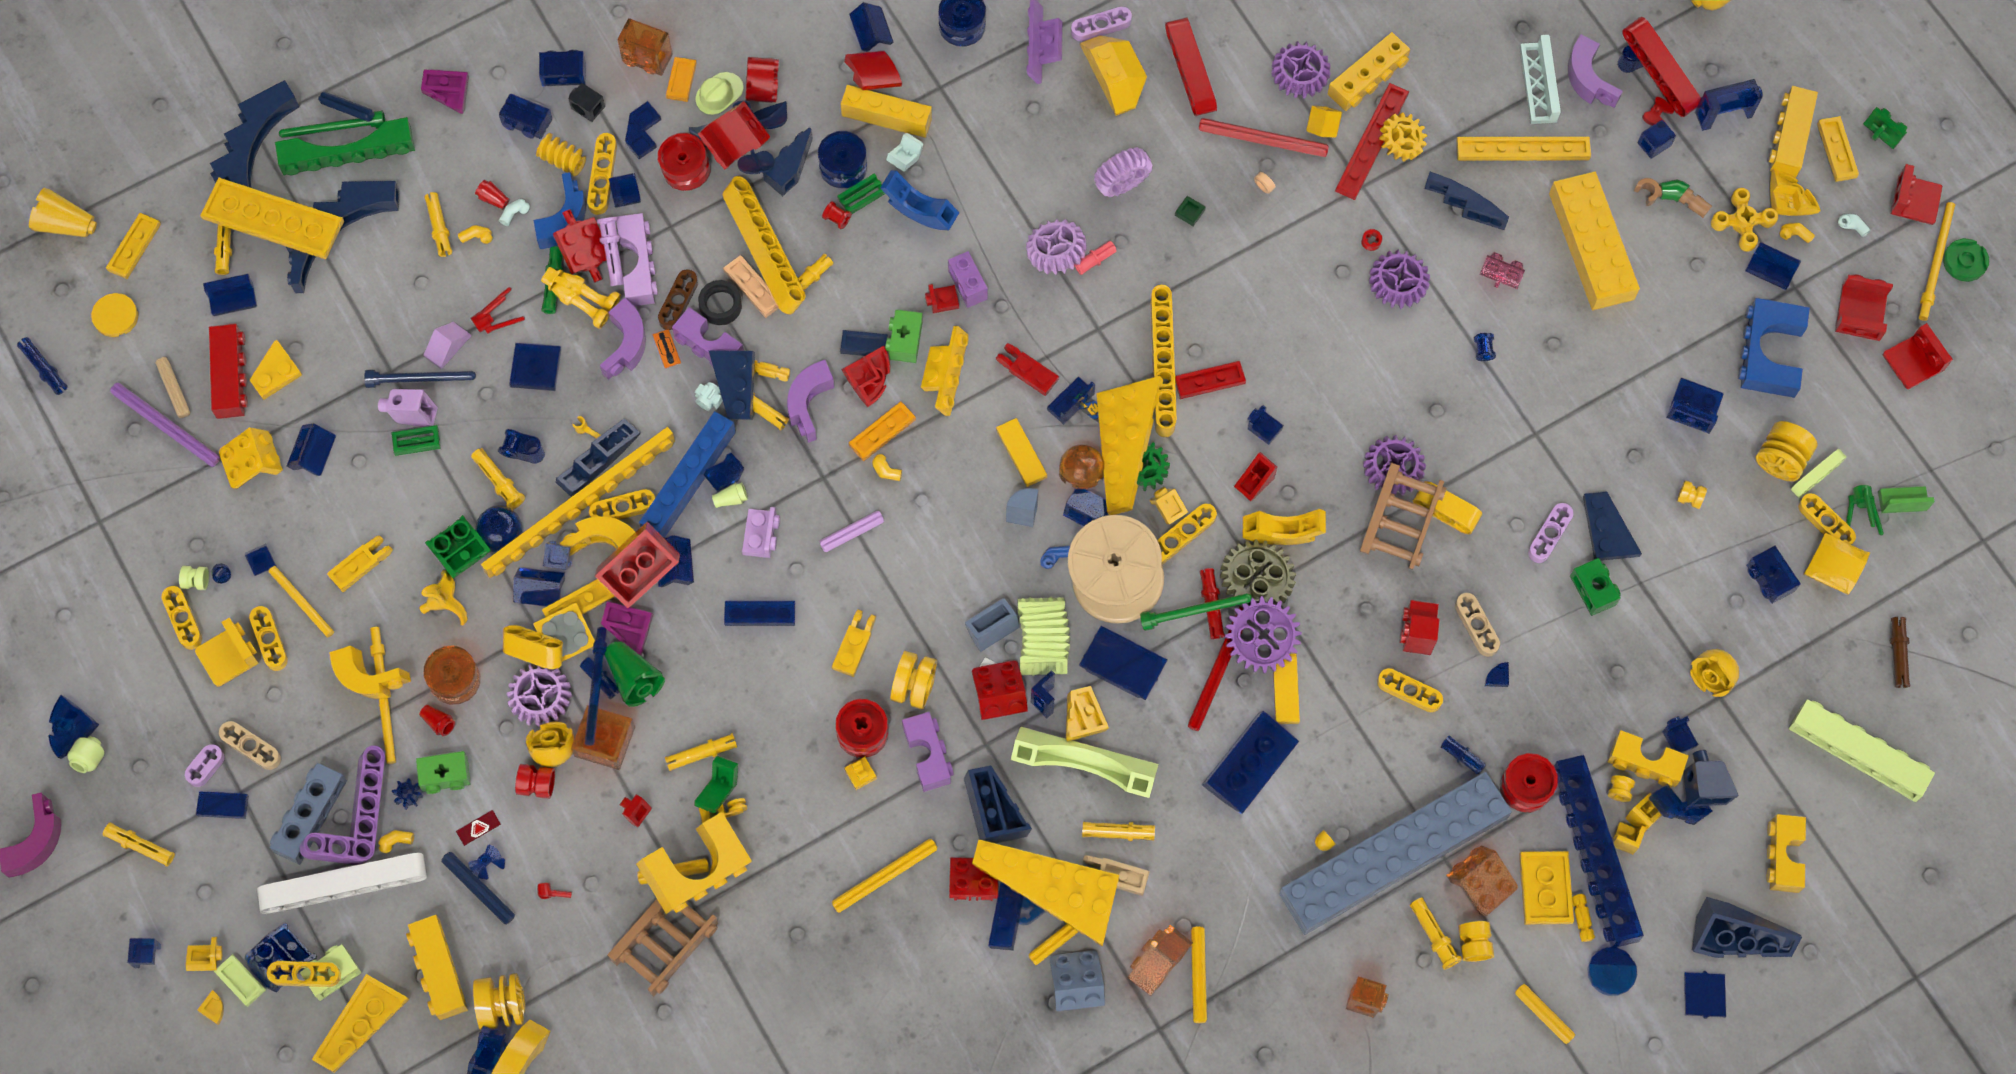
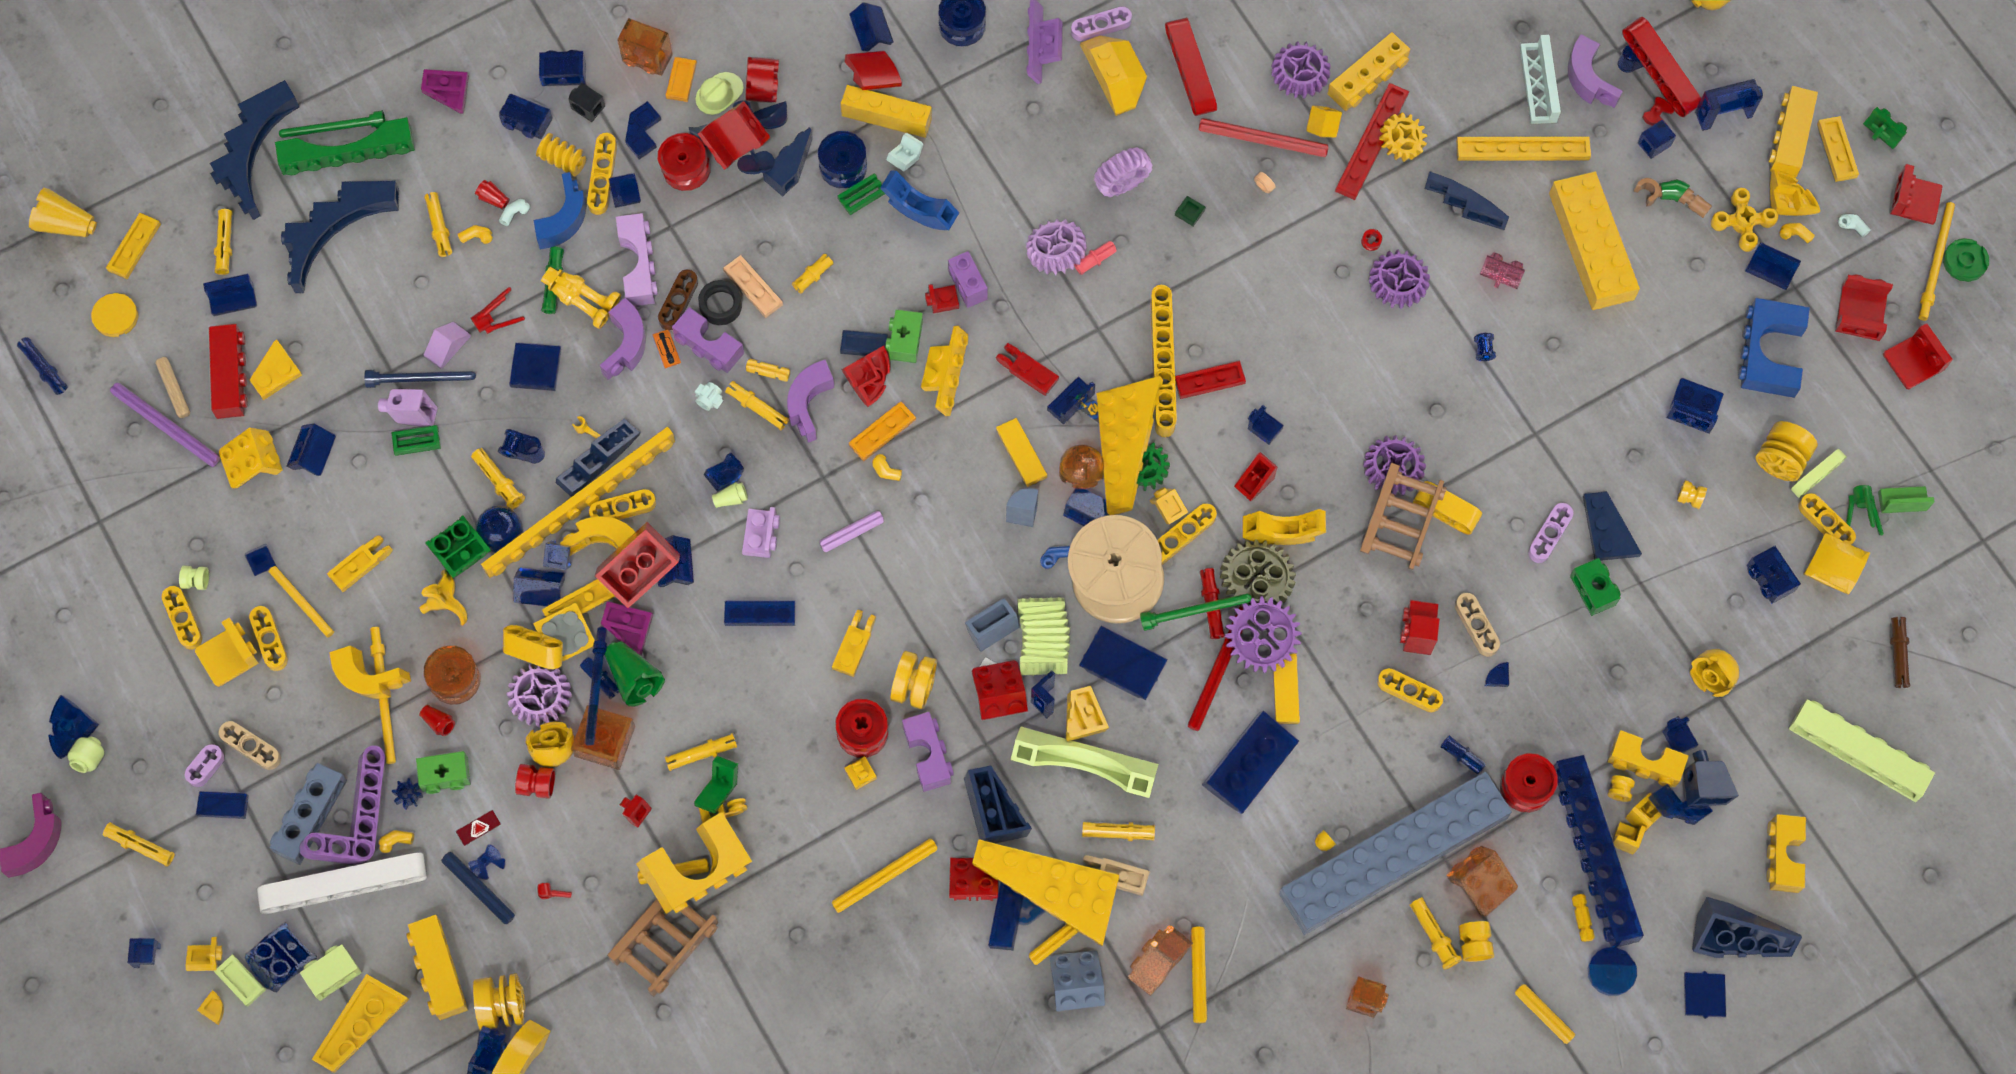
yellow tile [200,178,344,259] -> none
clear blue hinge [211,563,231,584] -> none
yellow beam [267,961,341,987] -> none
dark blue axle [318,92,375,122] -> none
red plate [553,209,607,283] -> none
lavender pin [597,217,624,286] -> none
blue brick [639,411,736,538] -> none
dark blue wing [708,350,755,420] -> none
yellow beam [722,176,806,315] -> none
red bush [822,201,852,229] -> none
yellow tile [1519,851,1574,925] -> none

